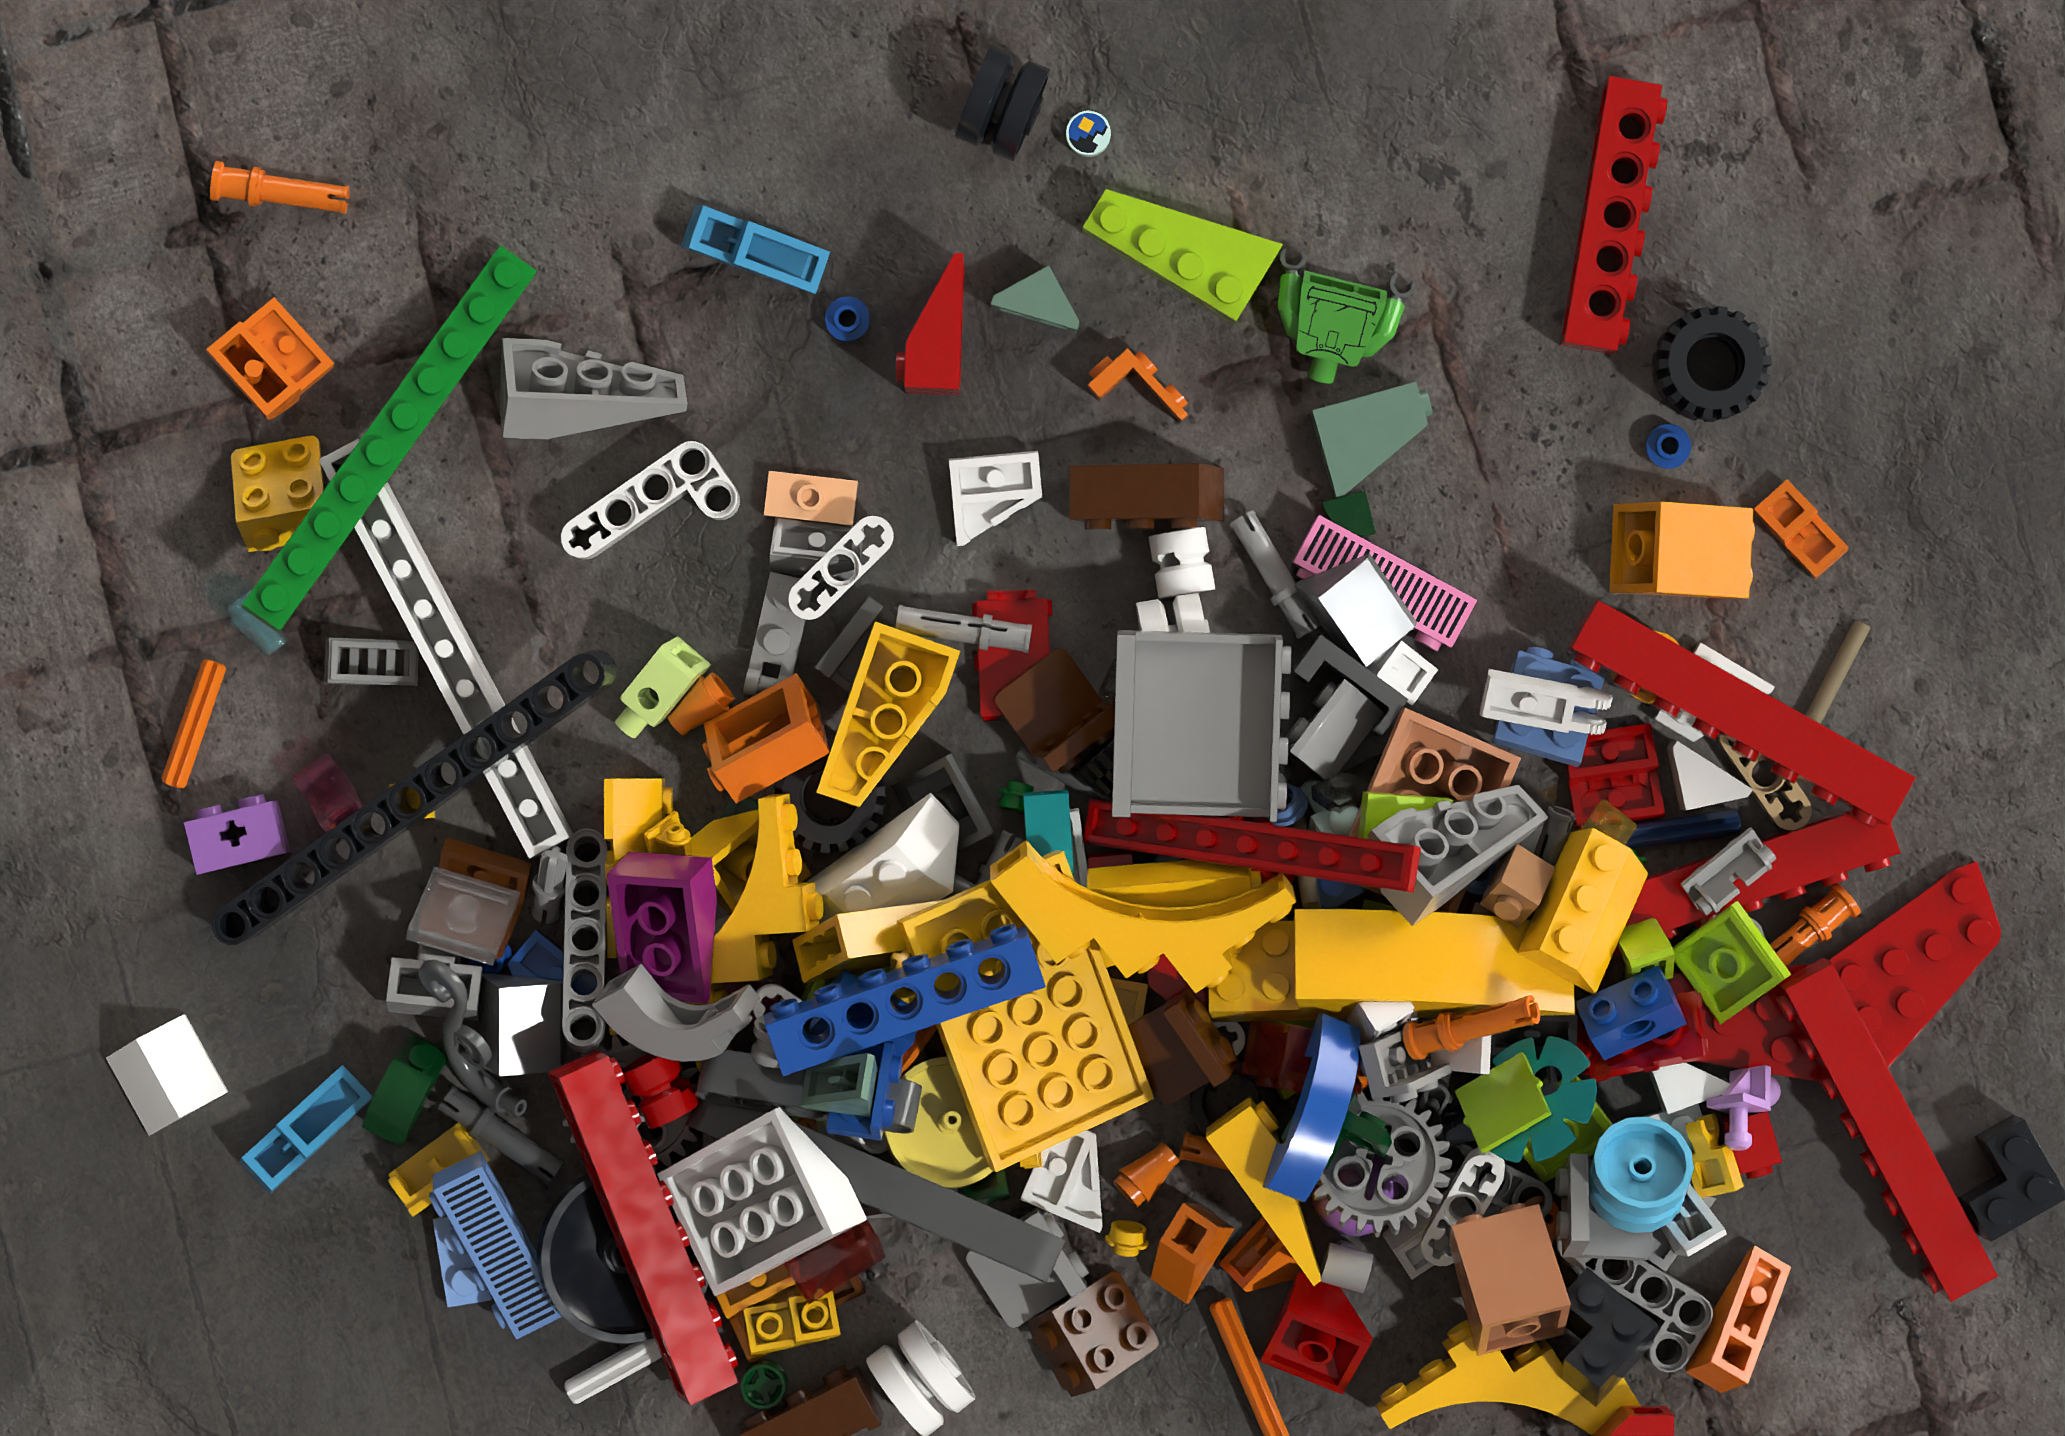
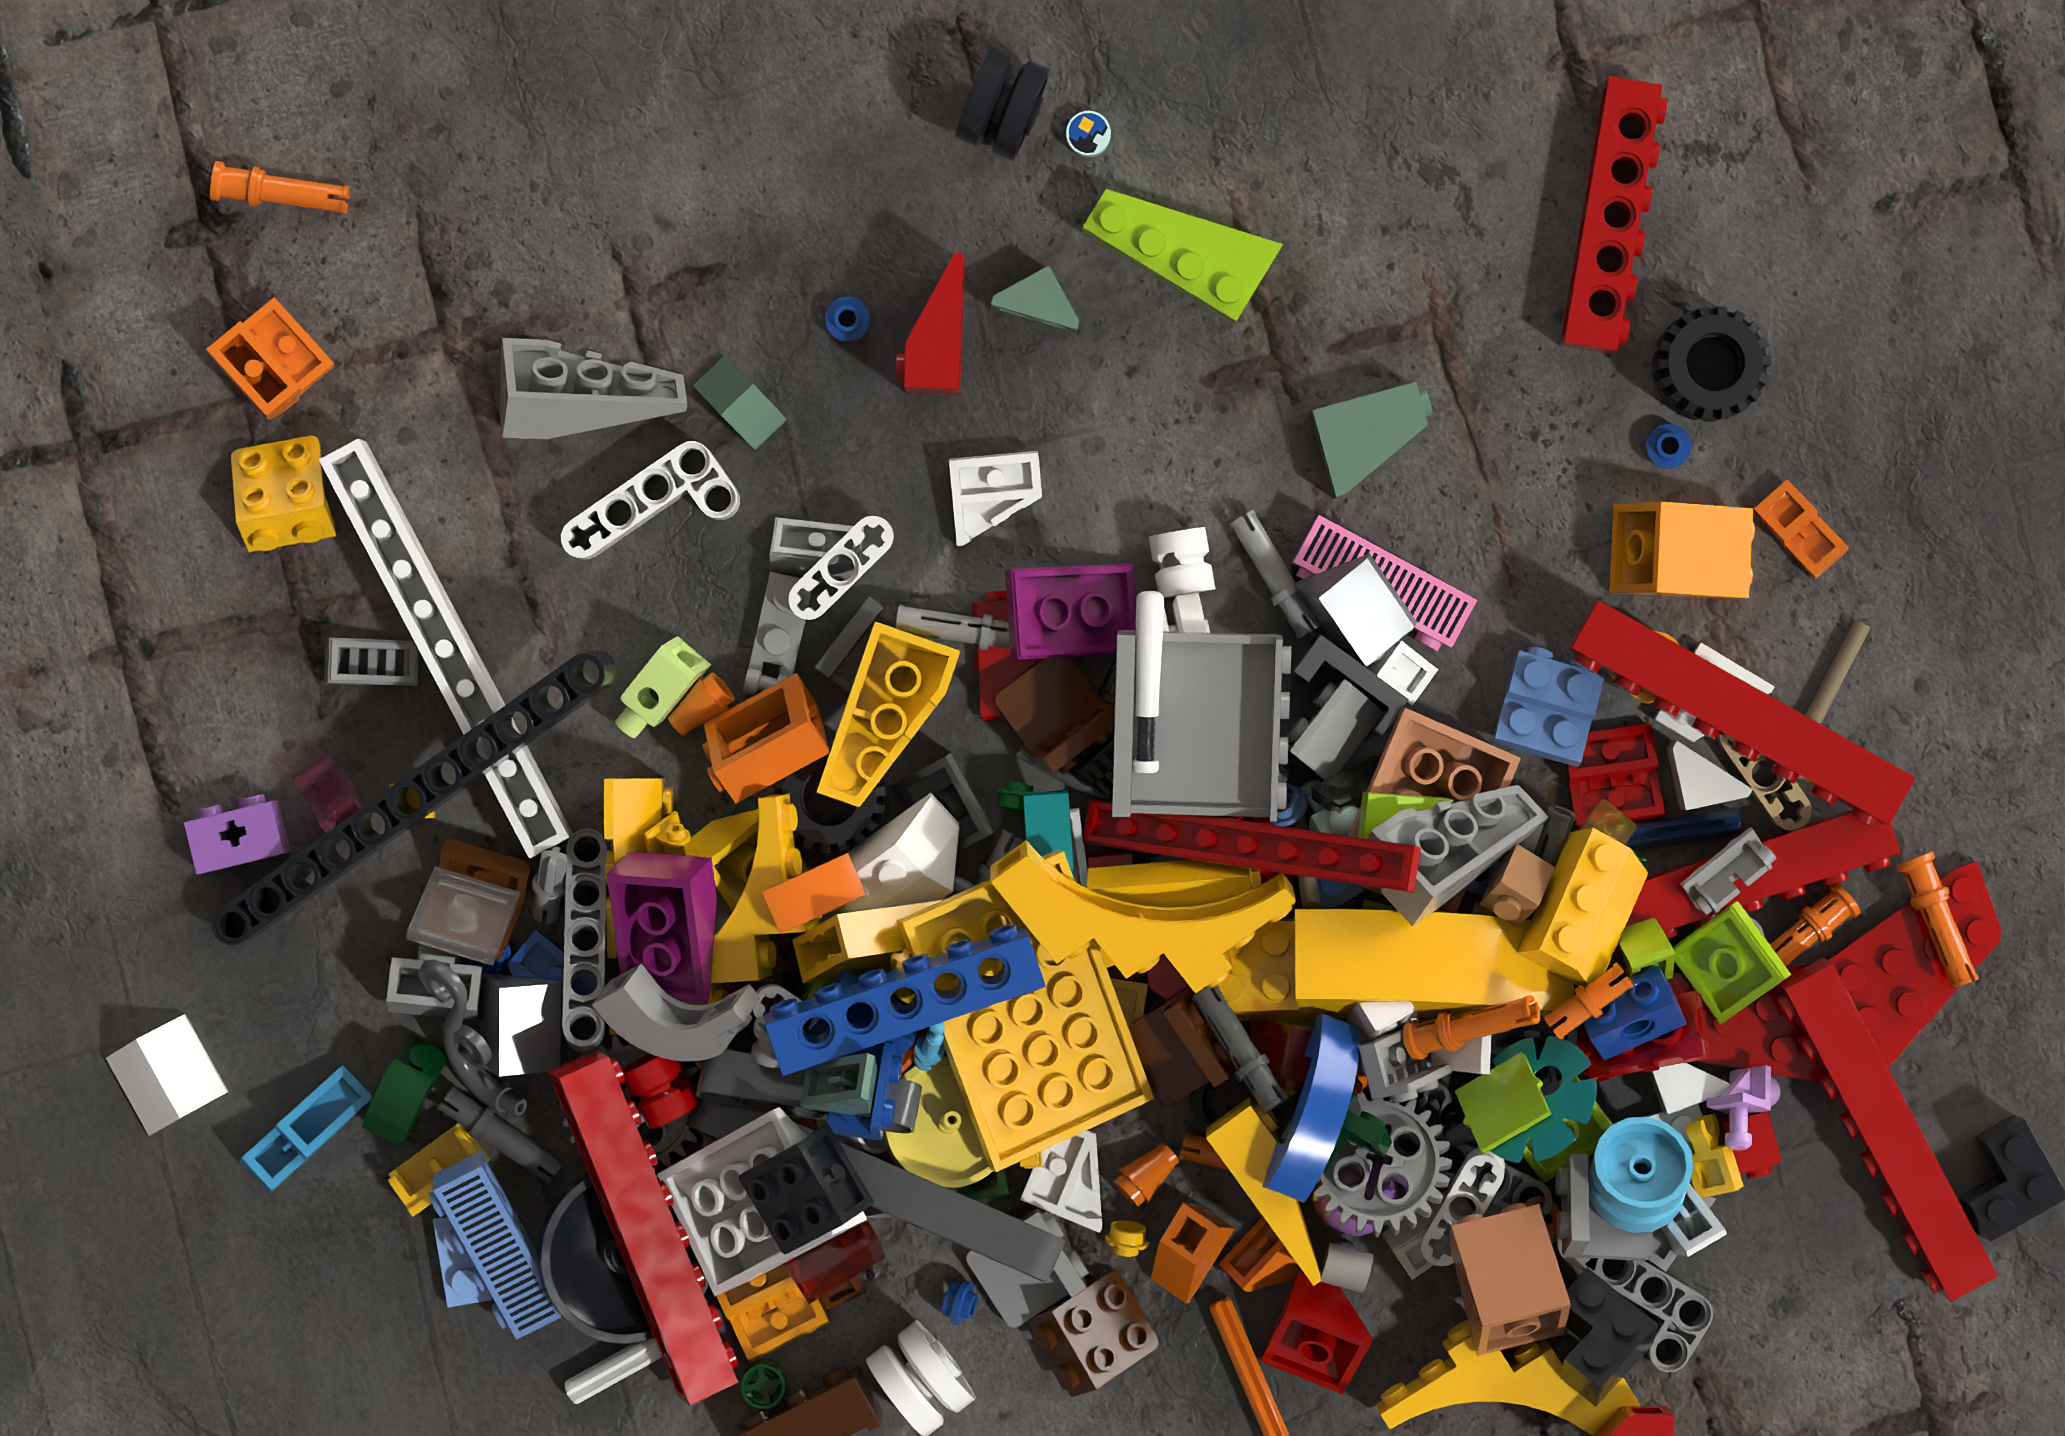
orange axle [161,659,226,788] -> none
clear light blue cone [225,588,288,656] -> none
green plate [241,245,537,633] -> none
dark azure slope [680,205,830,294] -> none
yellow slope [742,1290,841,1356] -> none
light nougat plate [764,471,858,526] -> none
reddish brown wedge [1070,463,1224,530] -> none
orange bracket [1087,348,1188,423] -> none
bright green torso [1277,248,1416,384] -> none
dark green tile [1321,491,1376,536] -> none
white hinge [1480,669,1613,735] -> none
orange slope [1685,1246,1791,1393] -> none
none -> sand green slope [693,355,787,450]
none -> black bracket [739,1124,875,1254]
none -> orange slope [761,853,866,934]
none -> medium azure piece [914,1022,945,1071]
none -> blue plate [942,1280,978,1325]
none -> magenta tile [1005,563,1136,660]
none -> white piece [1132,591,1164,773]
none -> dark grey pin [1192,985,1289,1114]
none -> orange pin [1543,962,1634,1040]
none -> orange pin [1895,851,1979,989]

